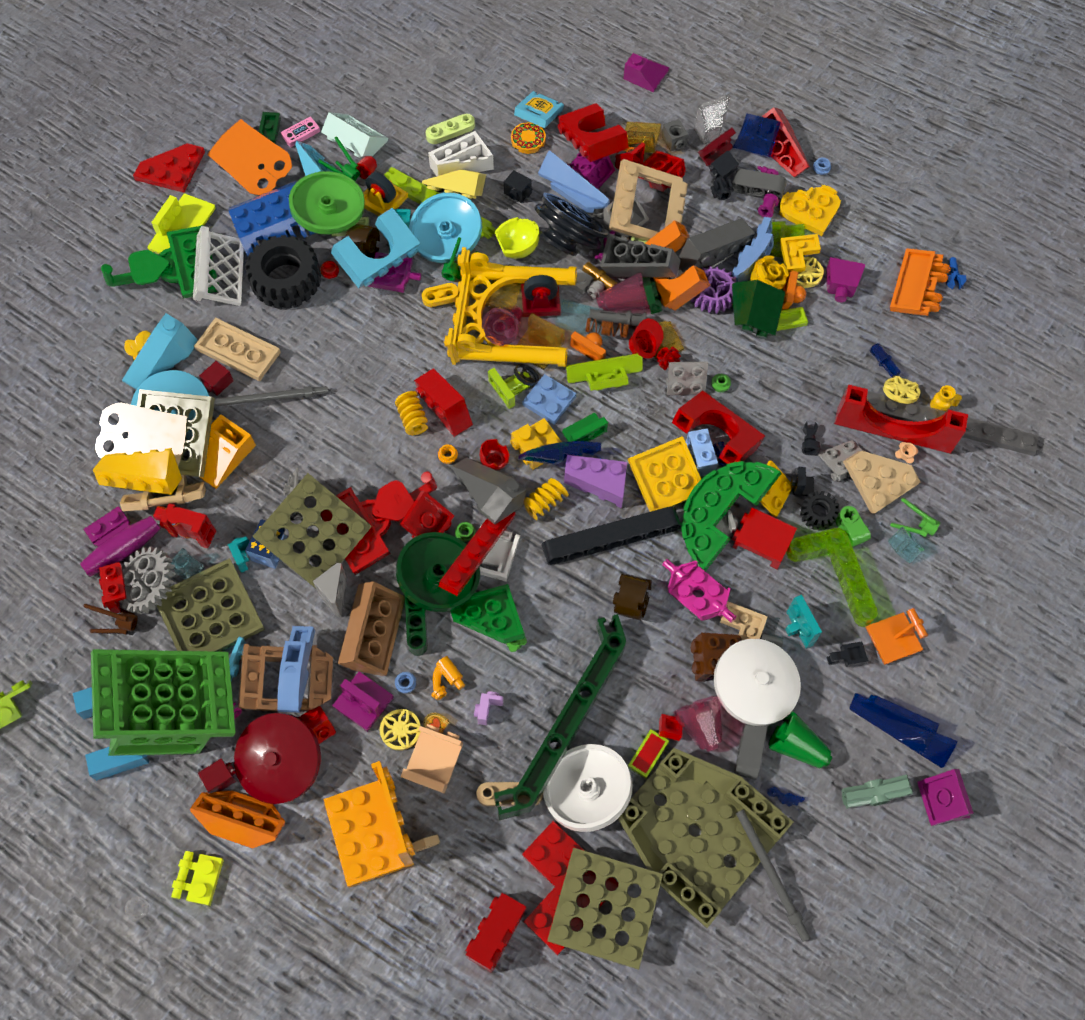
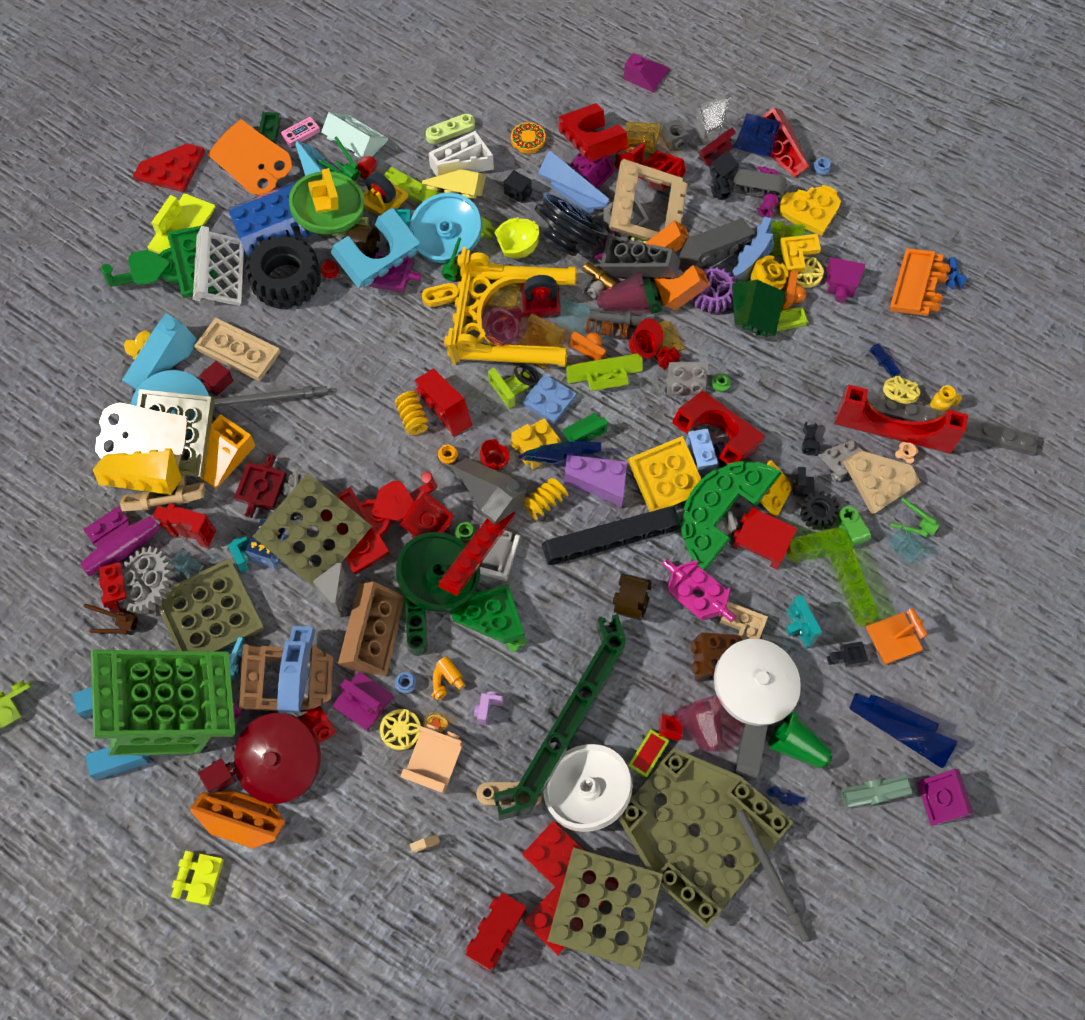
light orange bracket [323,761,415,888] -> none
medium azure container [514,91,564,128] -> none
none -> dark red plate [234,454,287,518]
none -> yellow panel [308,168,339,213]

